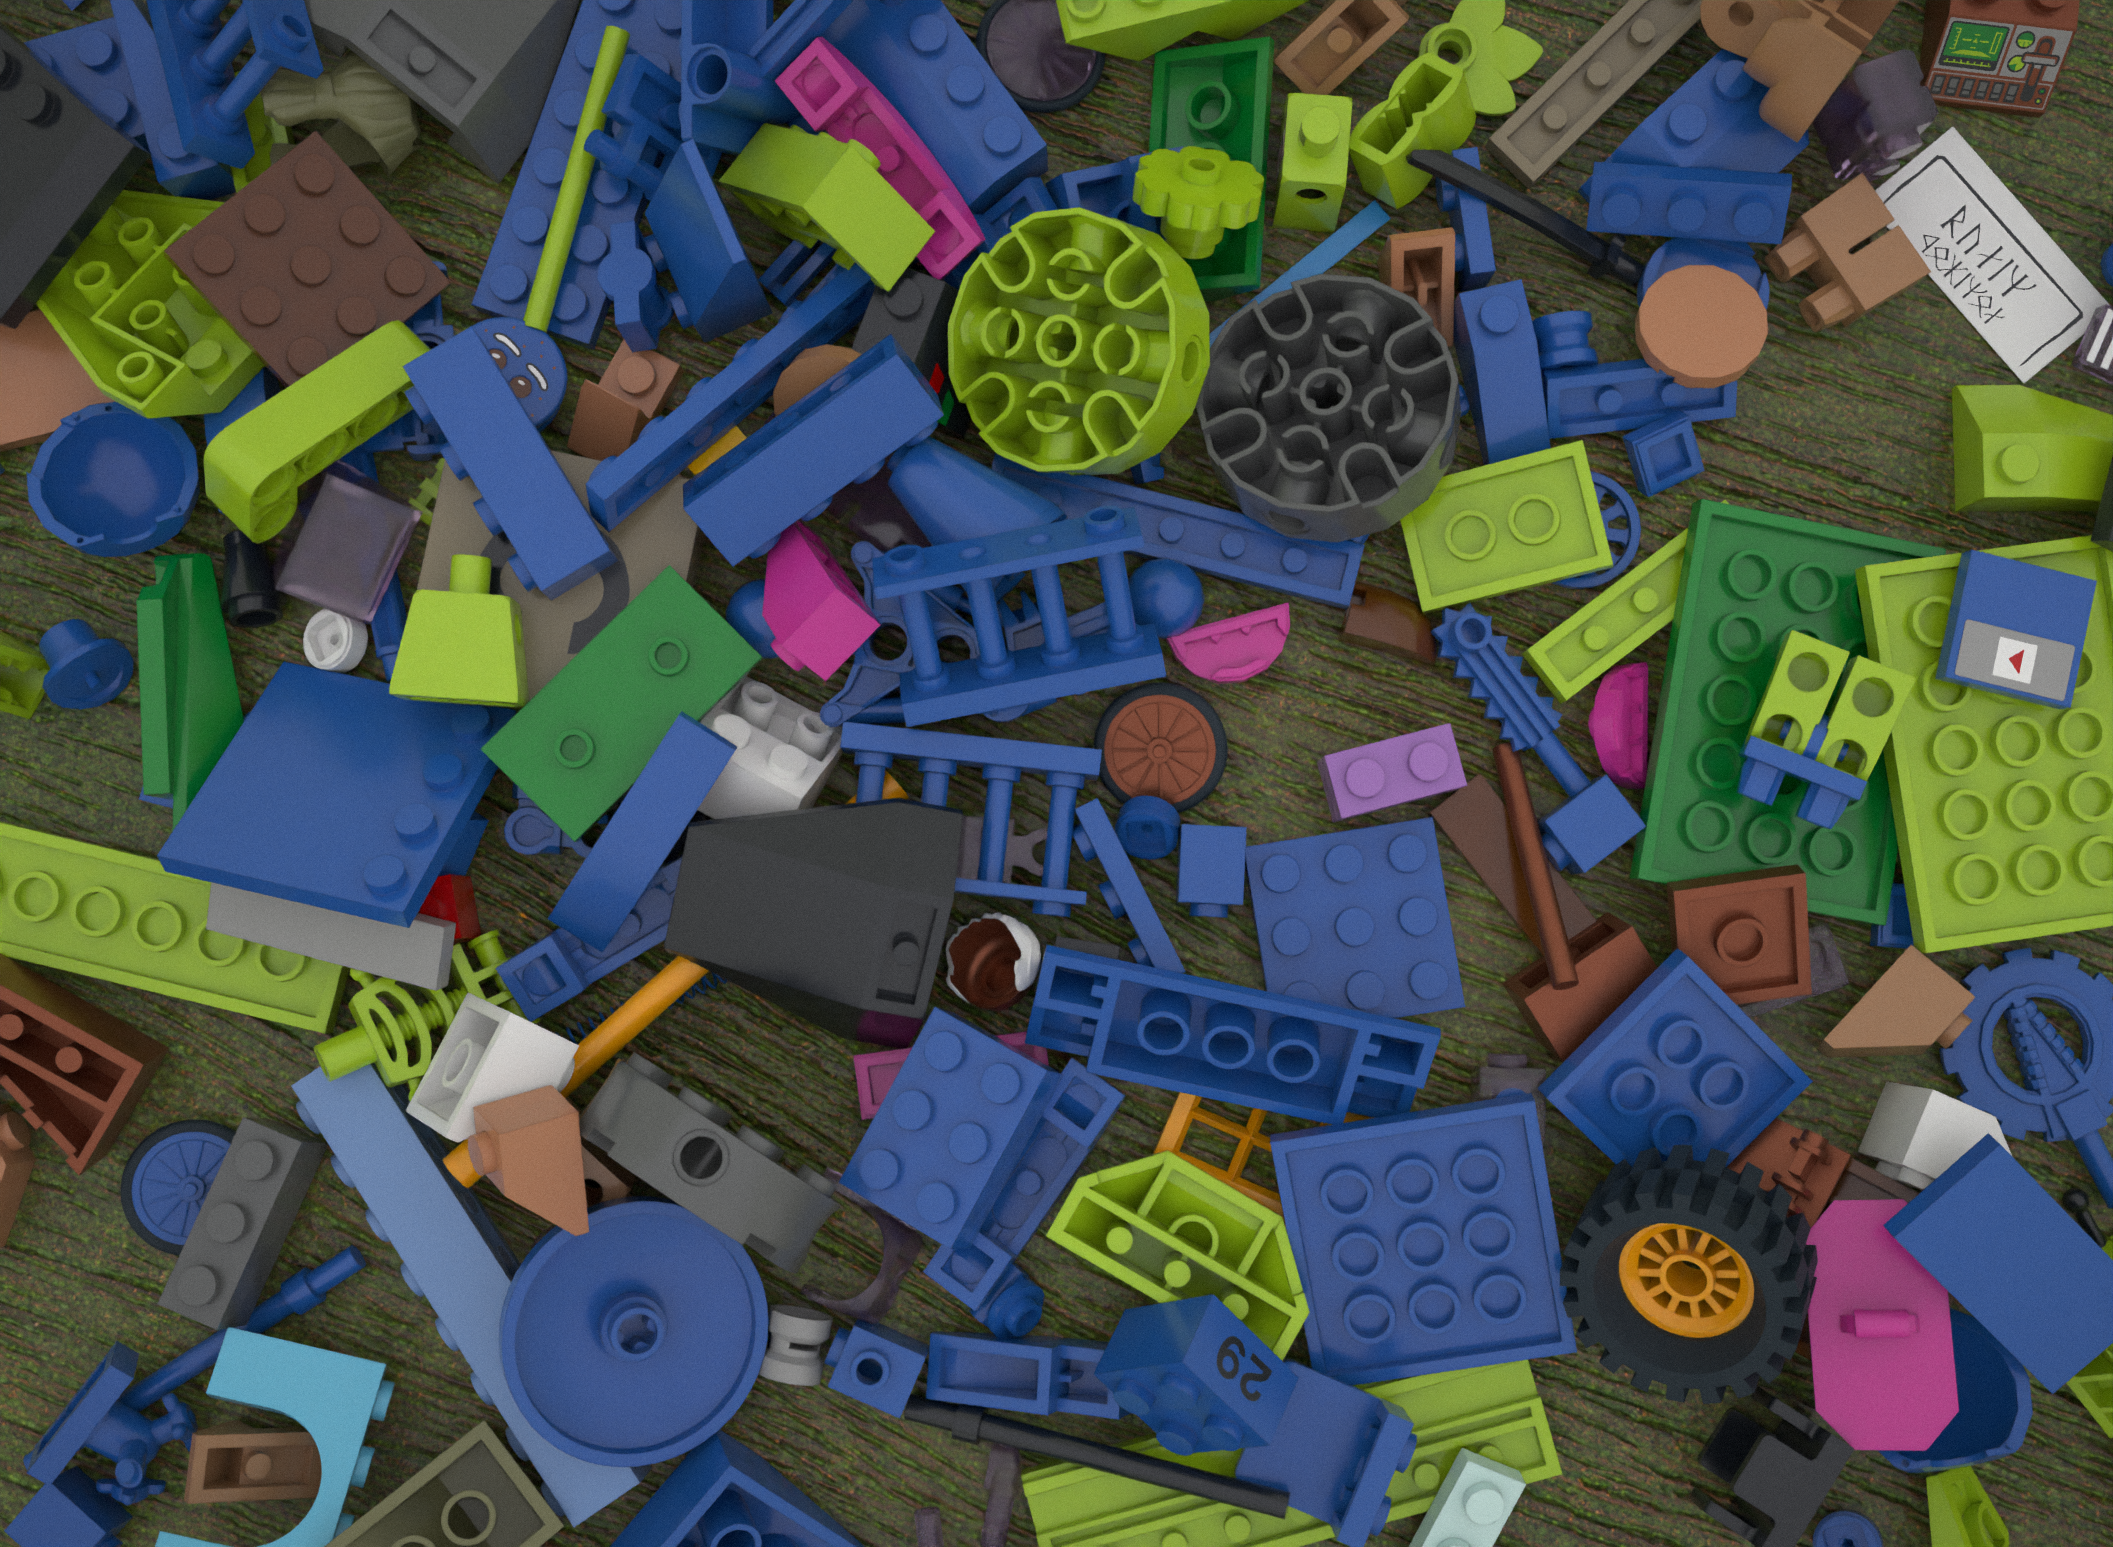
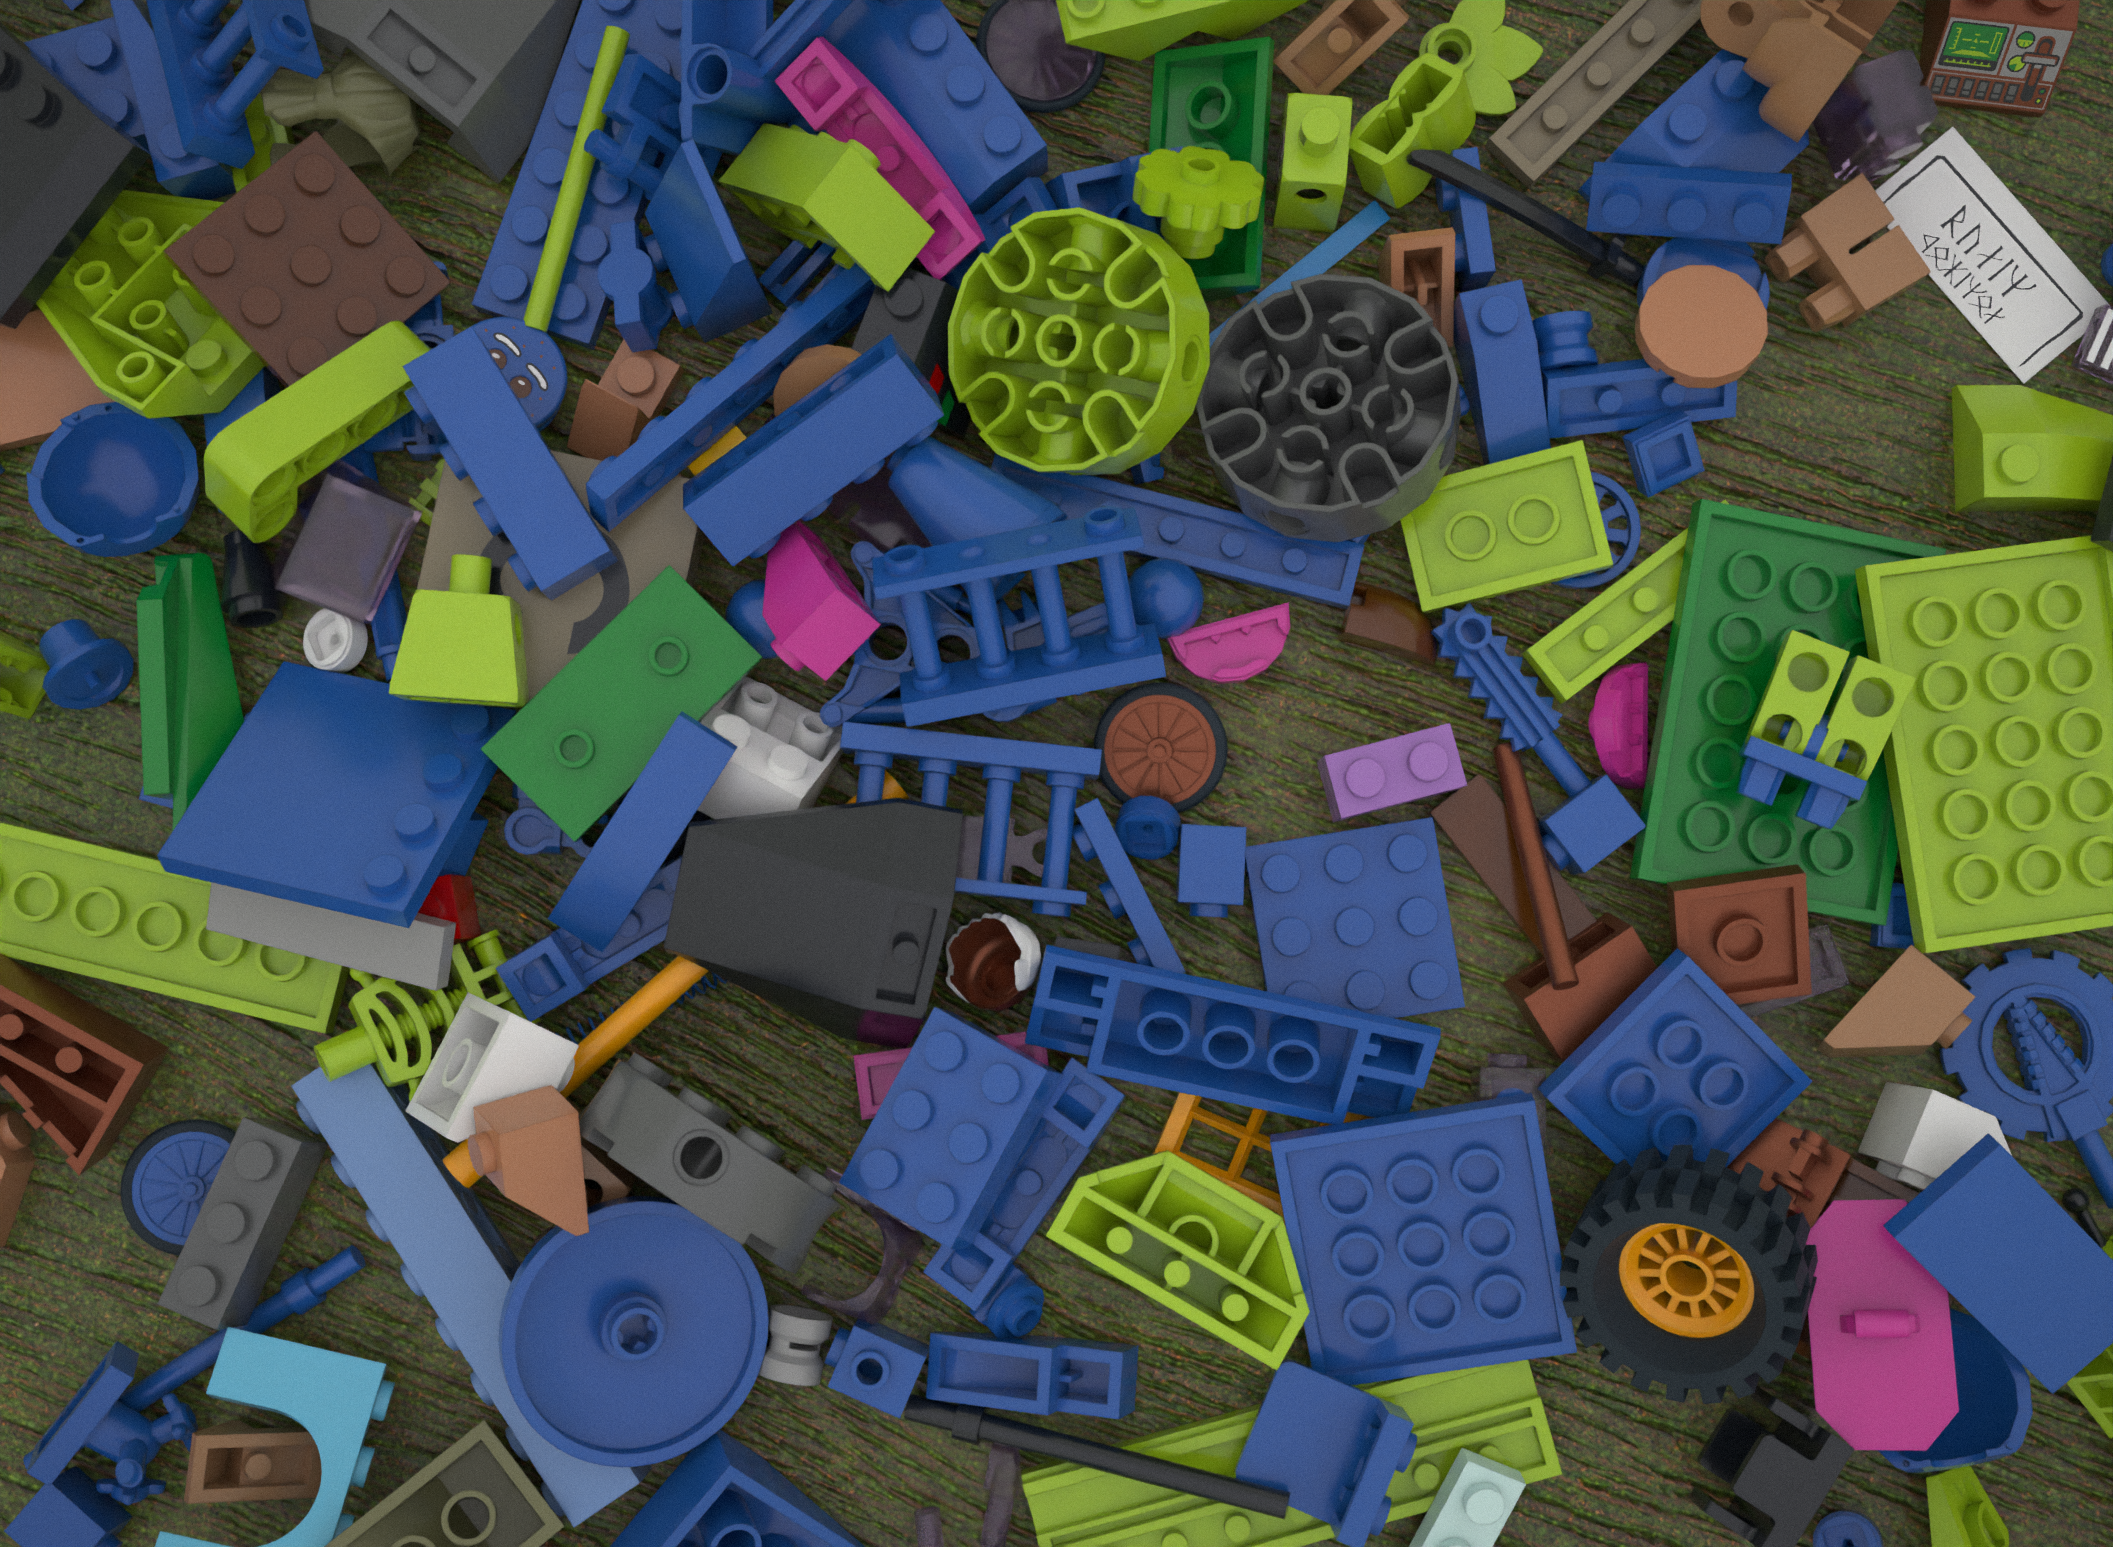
blue brick [1093,1294,1299,1456] -> none
blue tile [1935,550,2097,709] -> none

